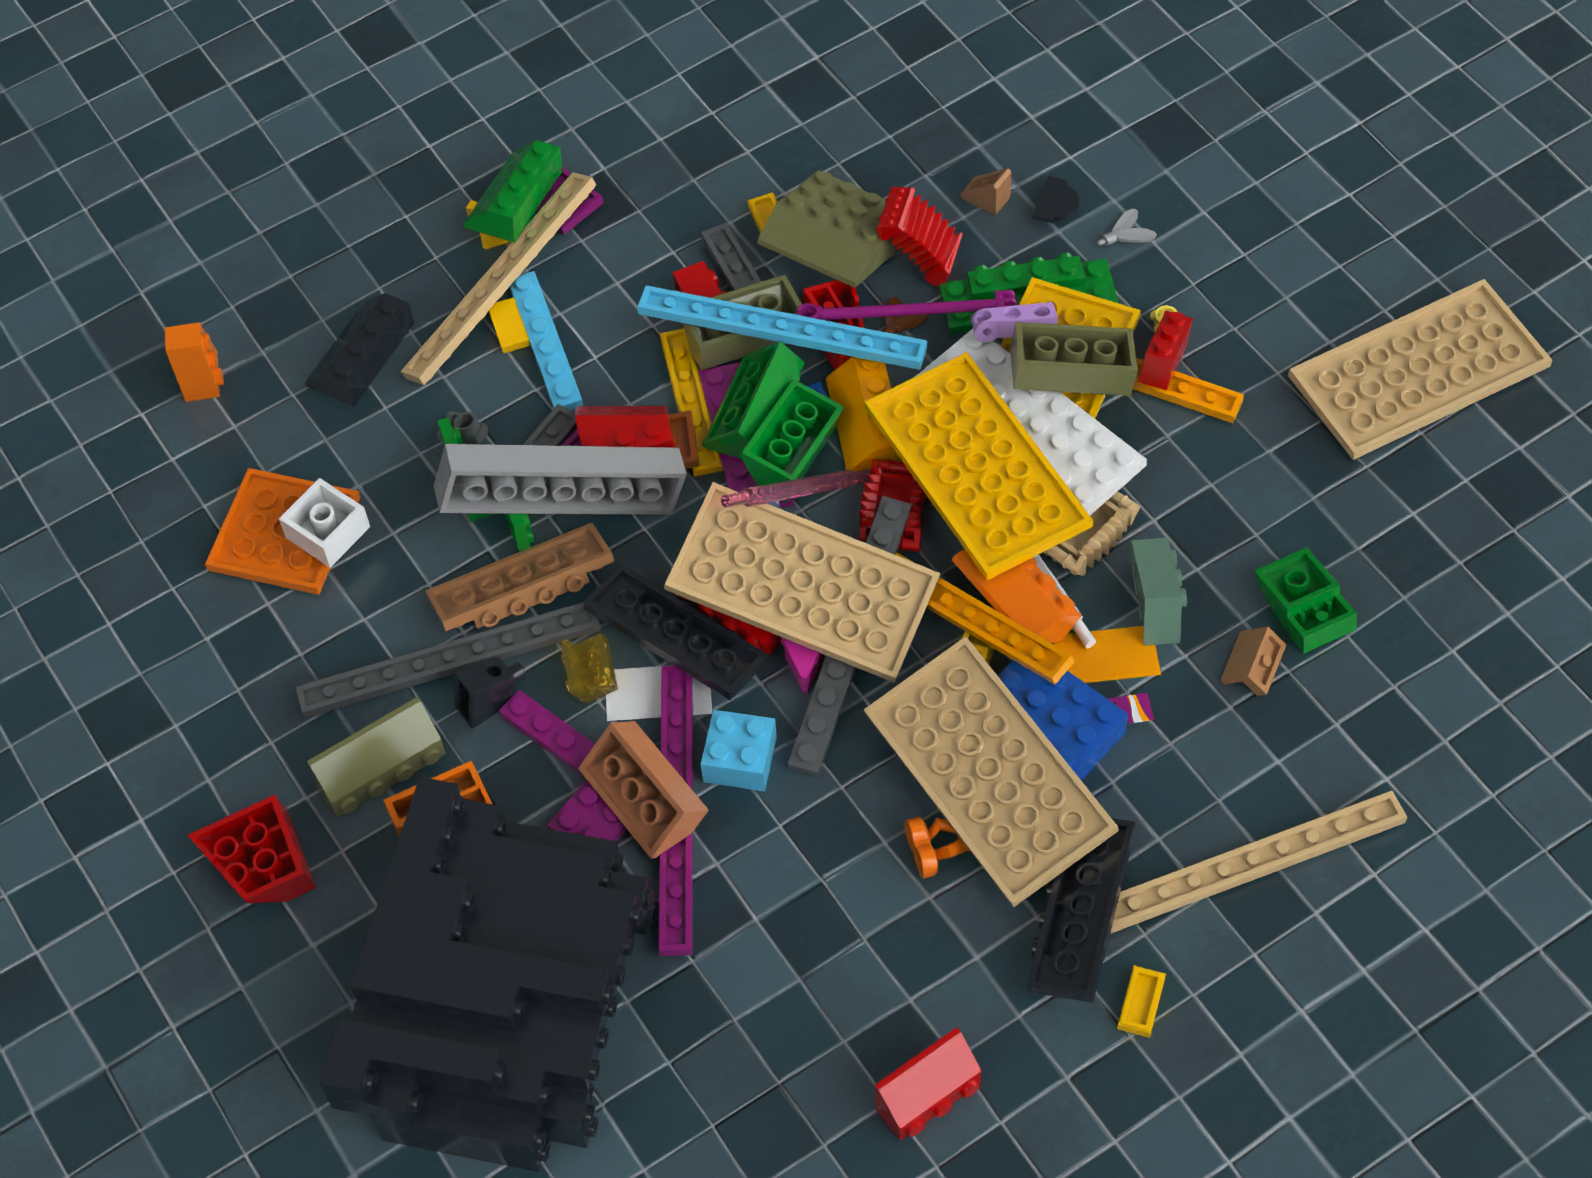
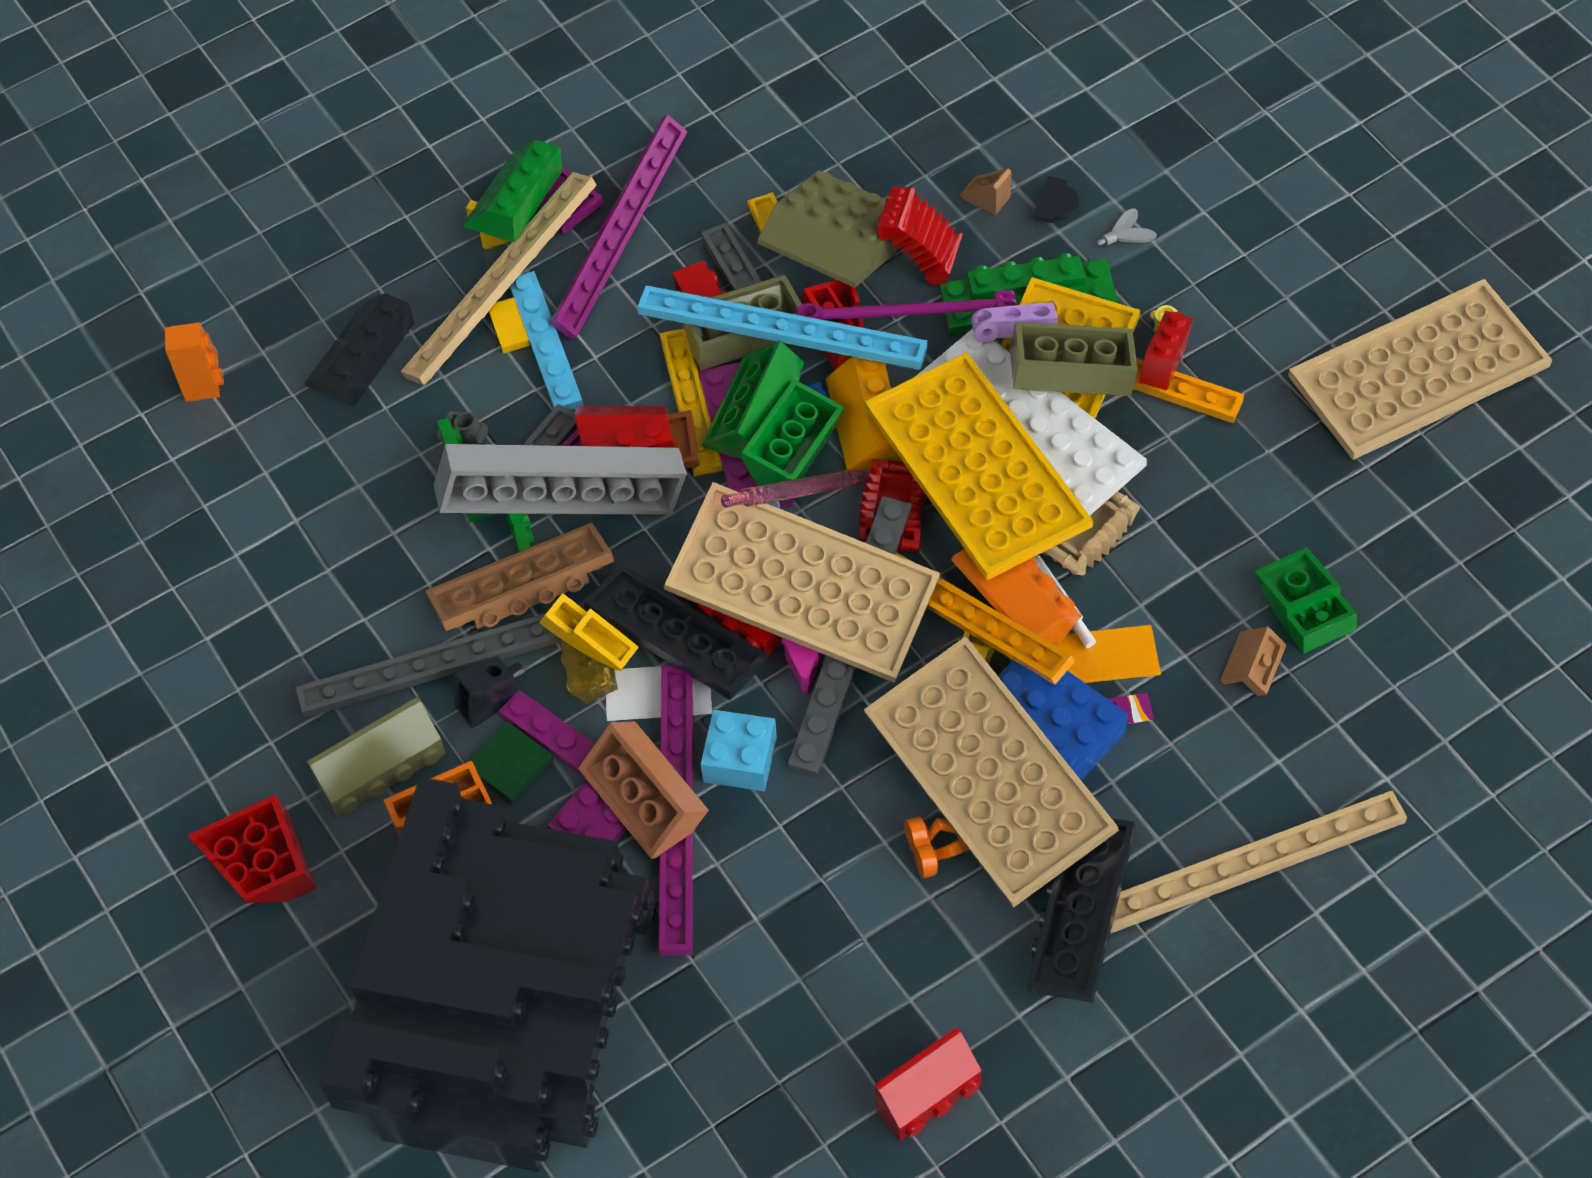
orange plate [205,468,360,595] -> none
white brick [279,478,370,568] -> none
reddish brown piece [882,297,928,334] -> none
yellow tile [1117,965,1166,1038] -> none
sand green wedge [1131,537,1187,646] -> none
none -> dark green tile [466,721,554,804]
none -> yellow slope [539,593,639,671]
none -> magenta plate [549,114,688,340]

